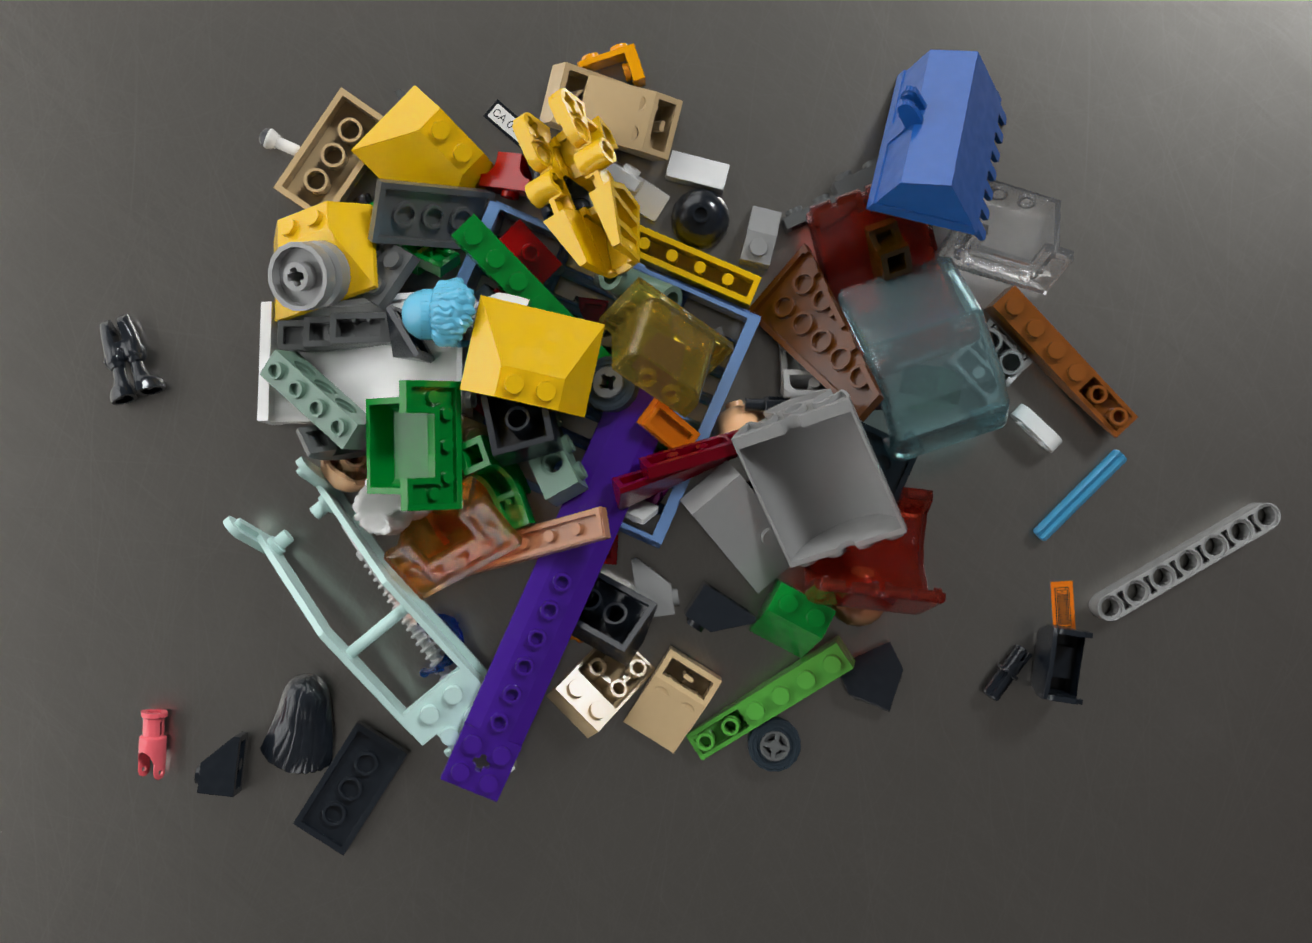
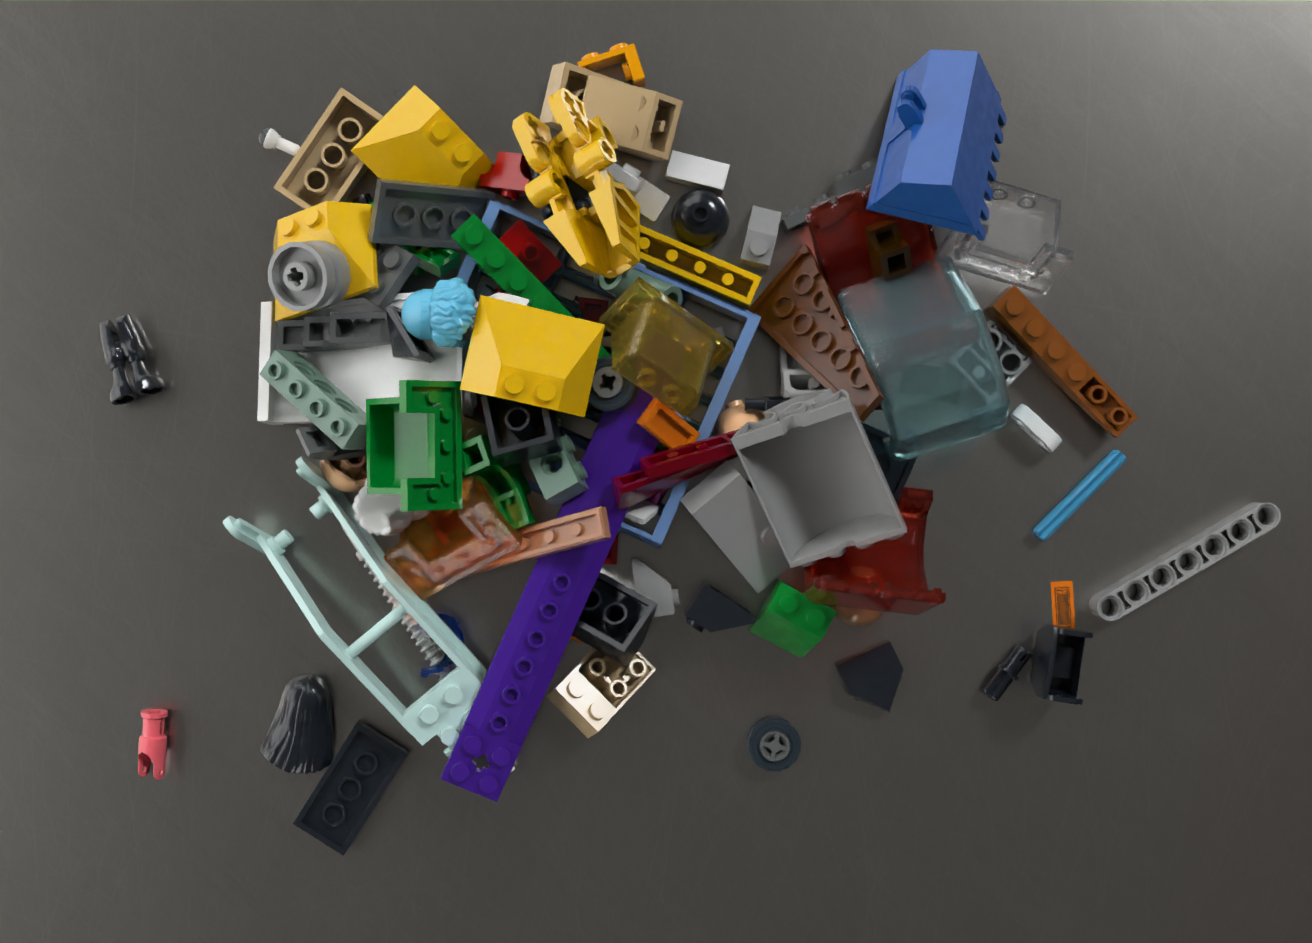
black slope [194,731,248,797] -> none
sticker [483,99,521,148] -> none
tan slope [623,645,722,753] -> none
bright green slope [686,635,855,760] -> none

